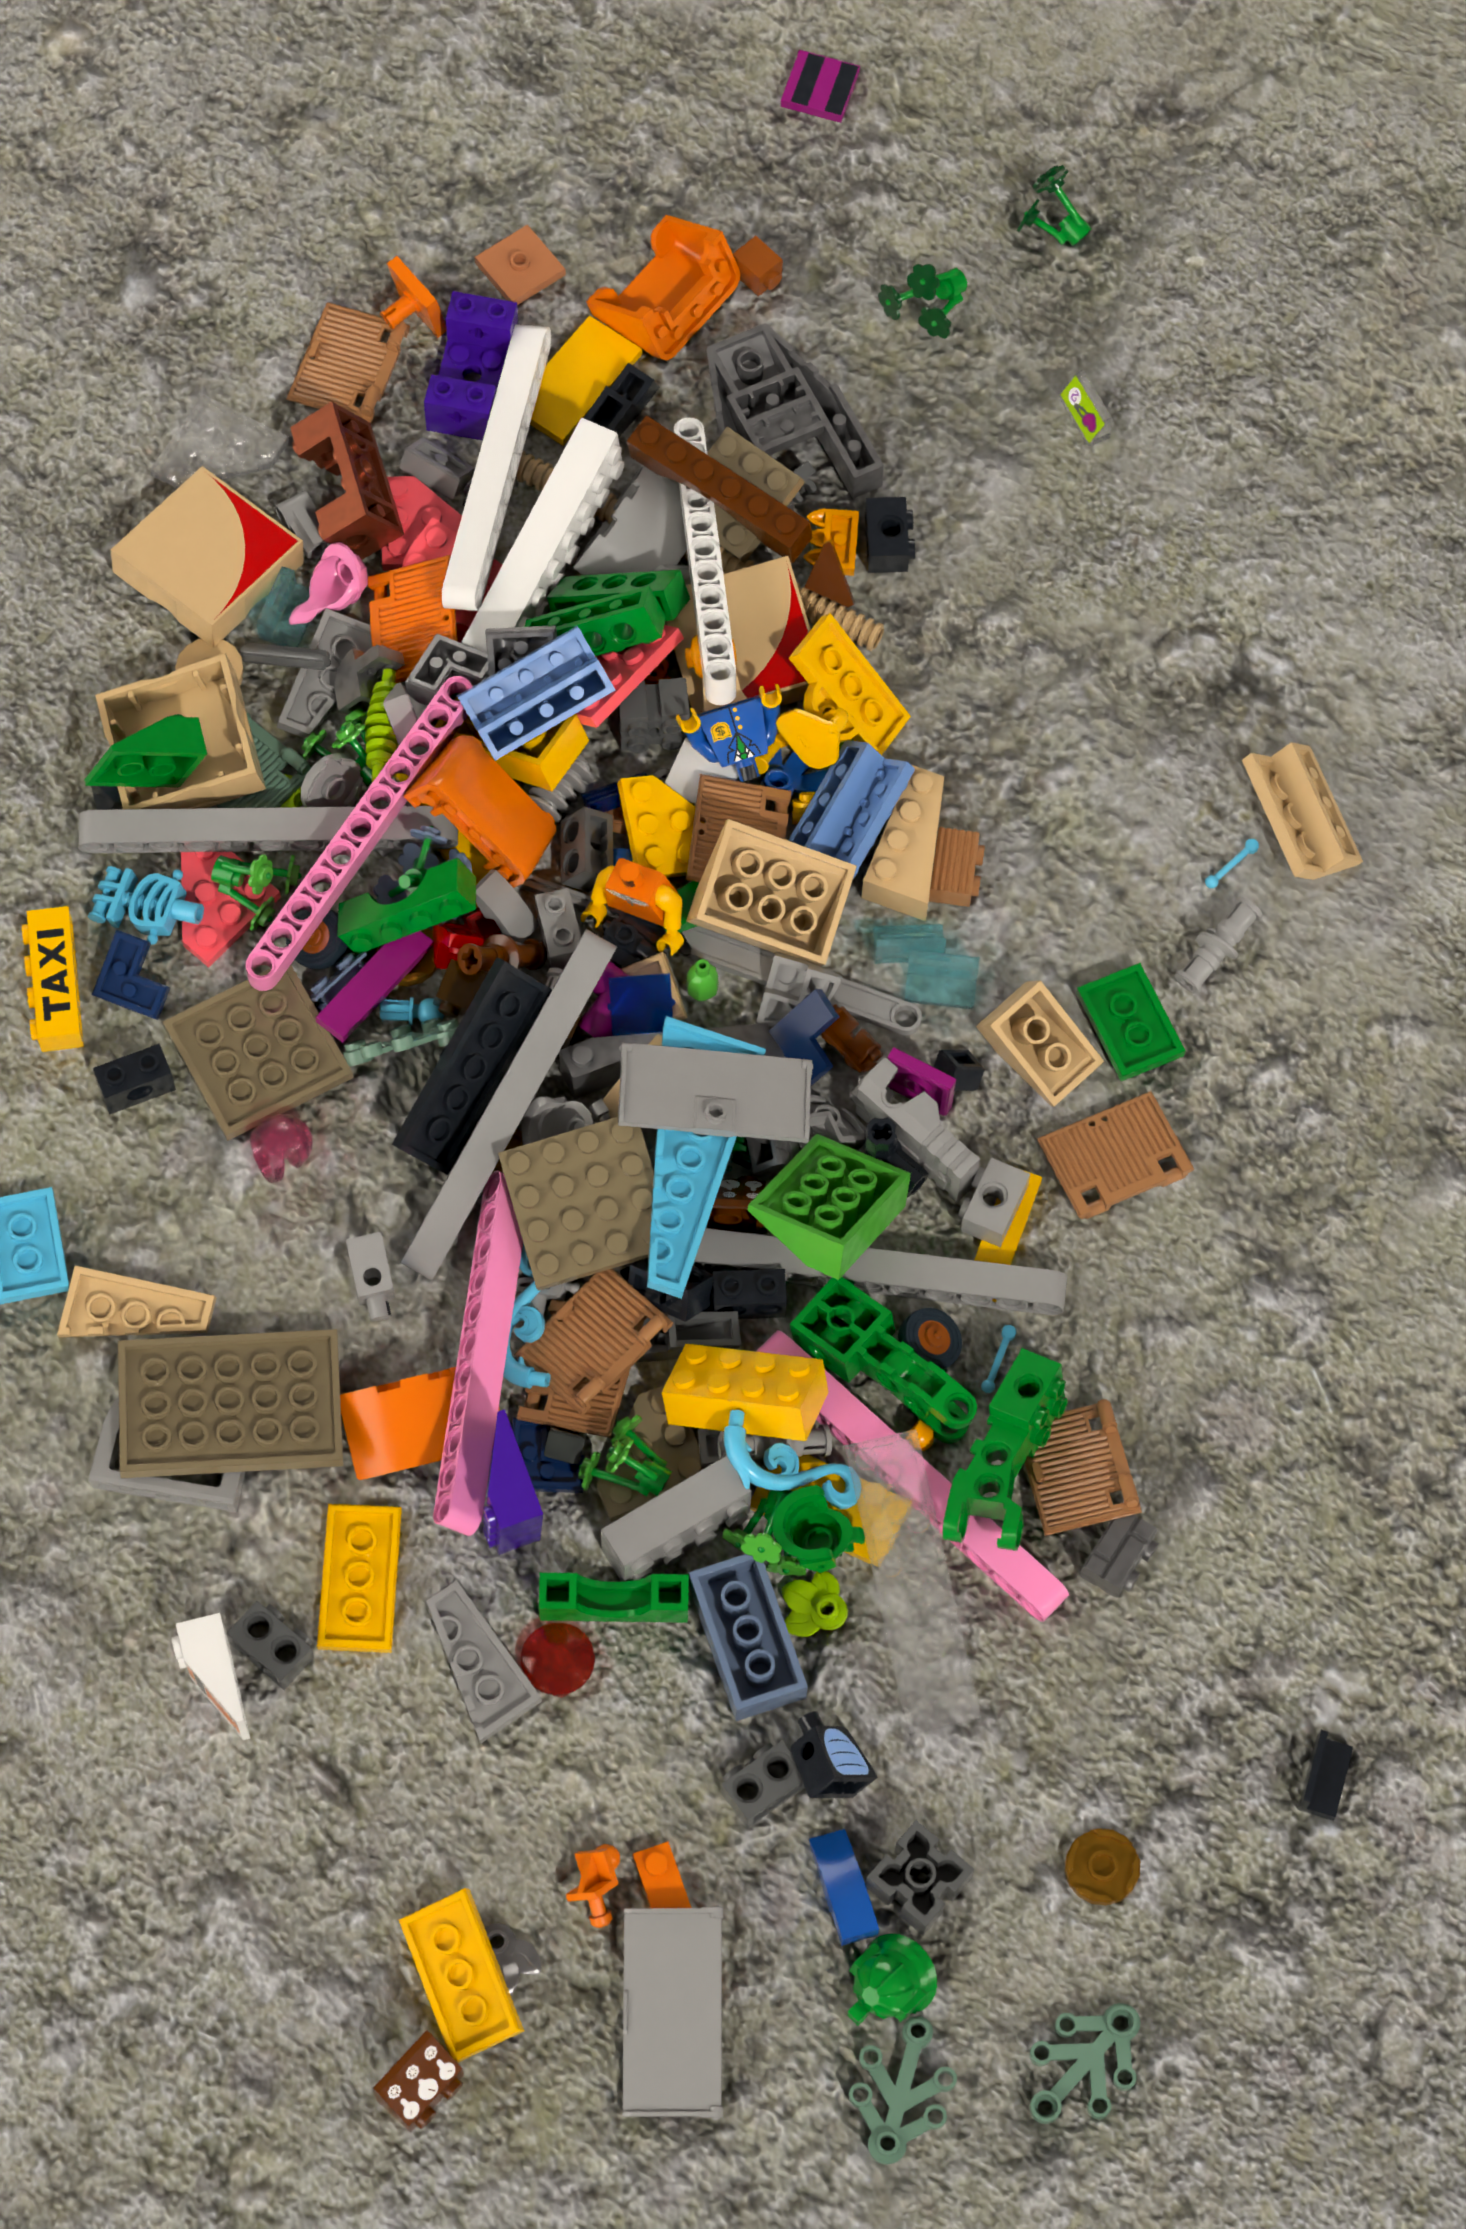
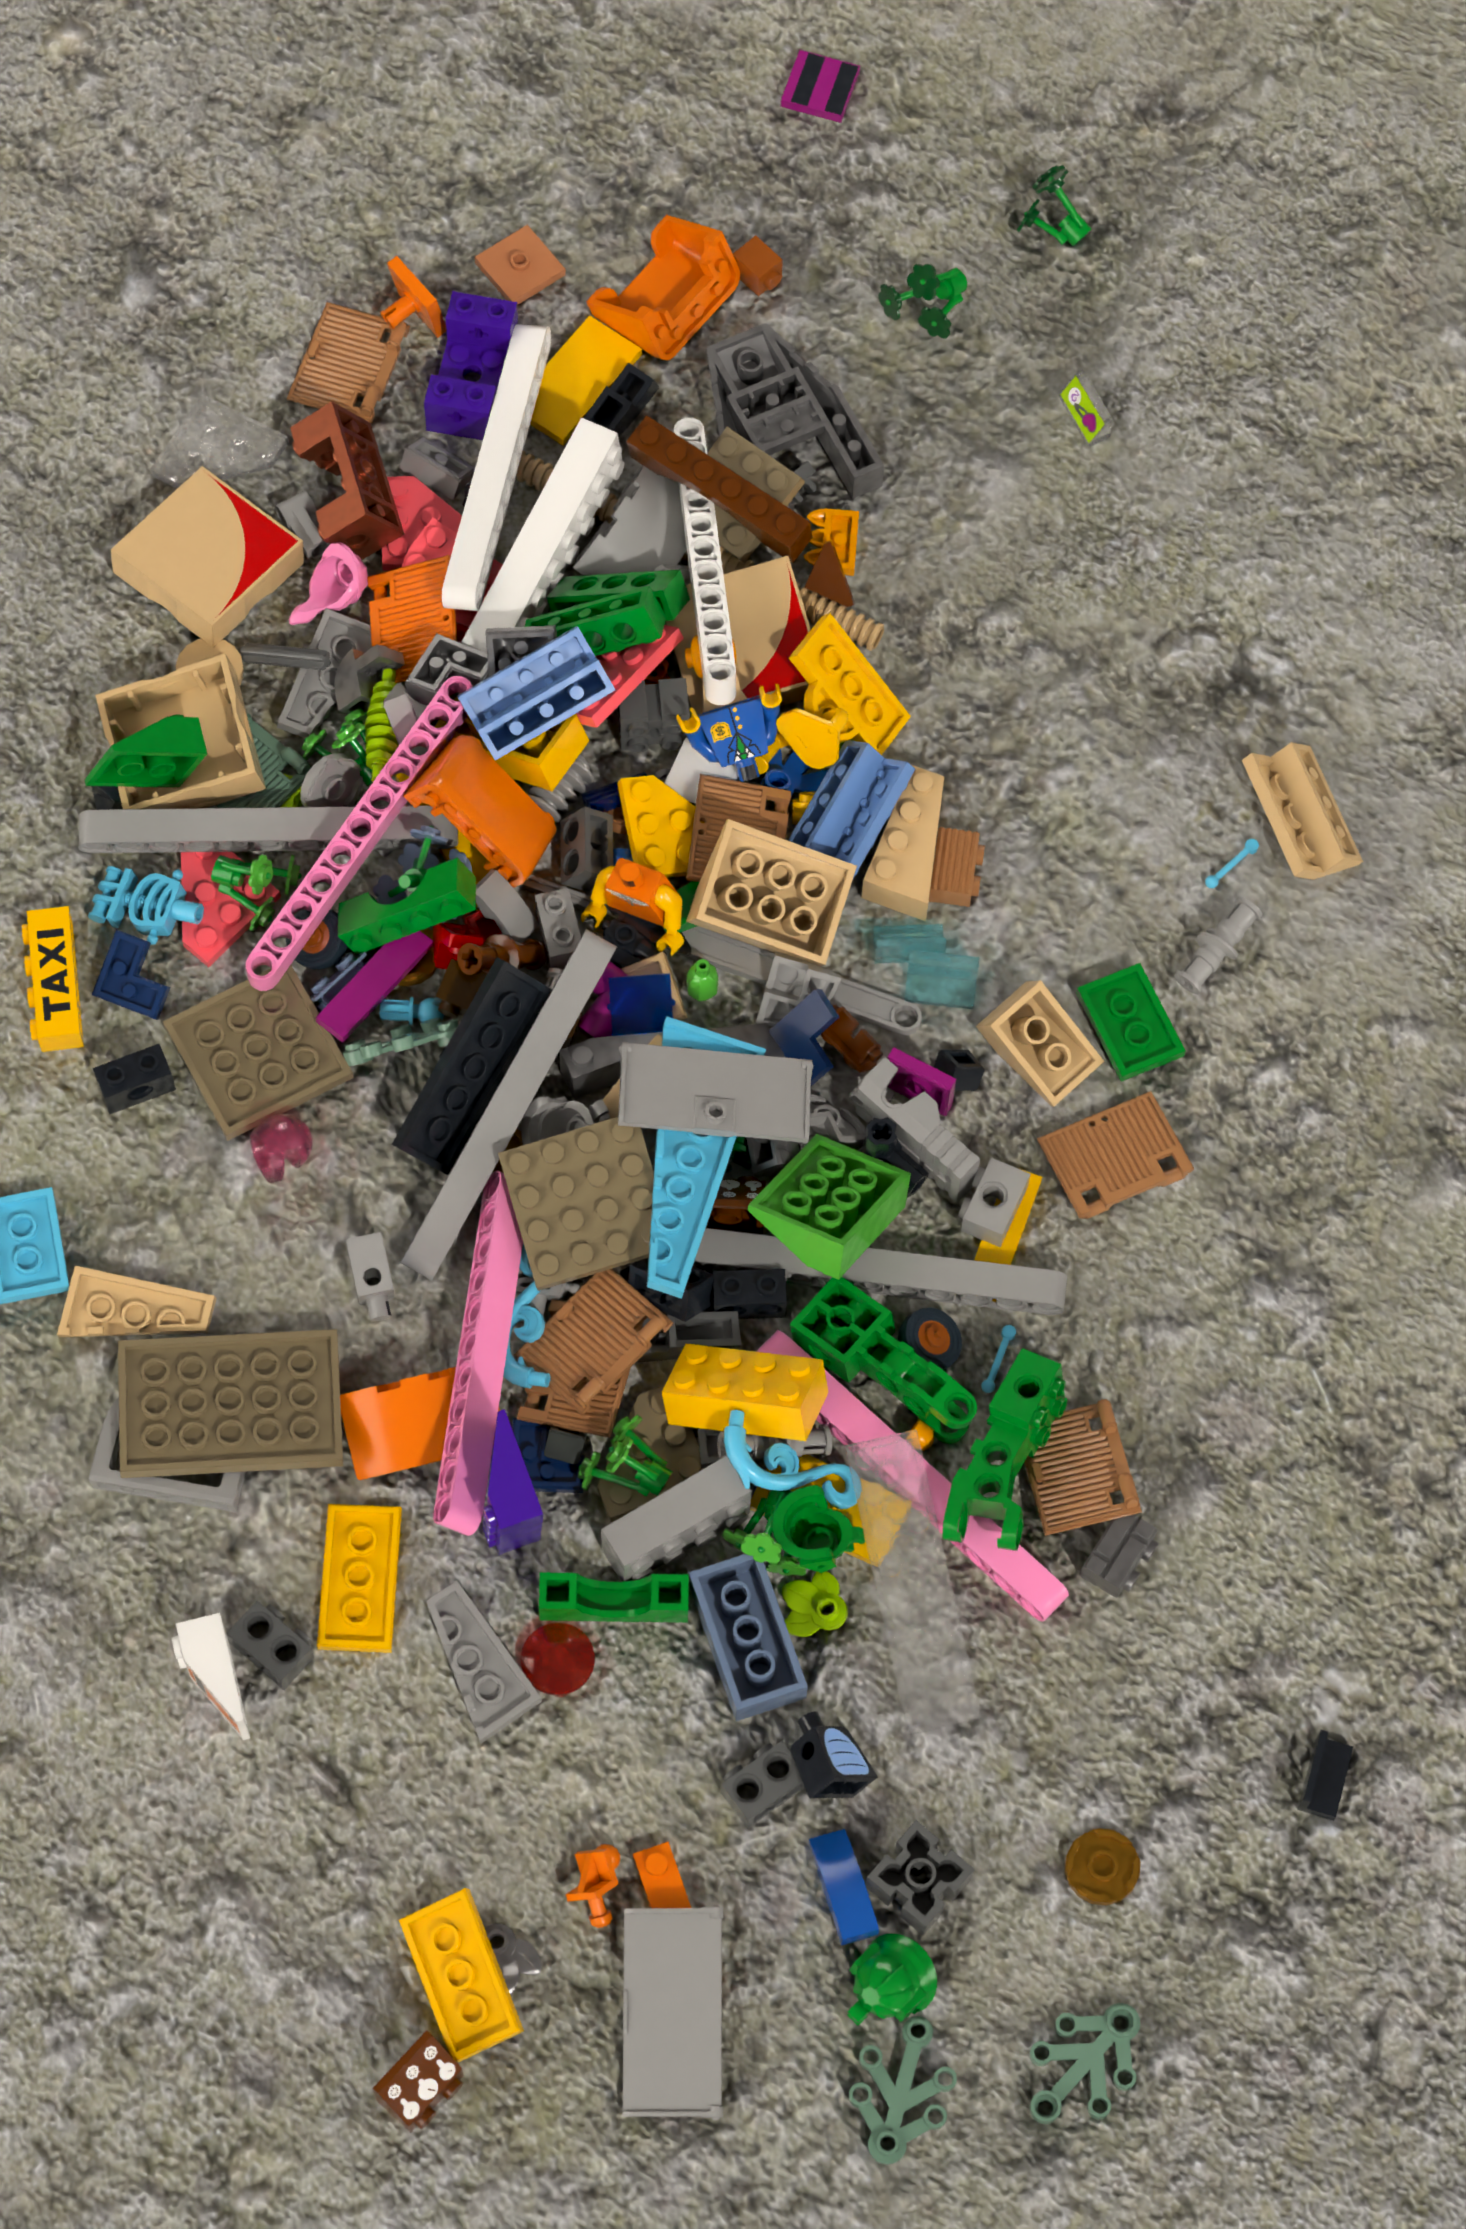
clear light blue panel [256,566,310,647] -> none
black brick [865,497,915,573] -> none

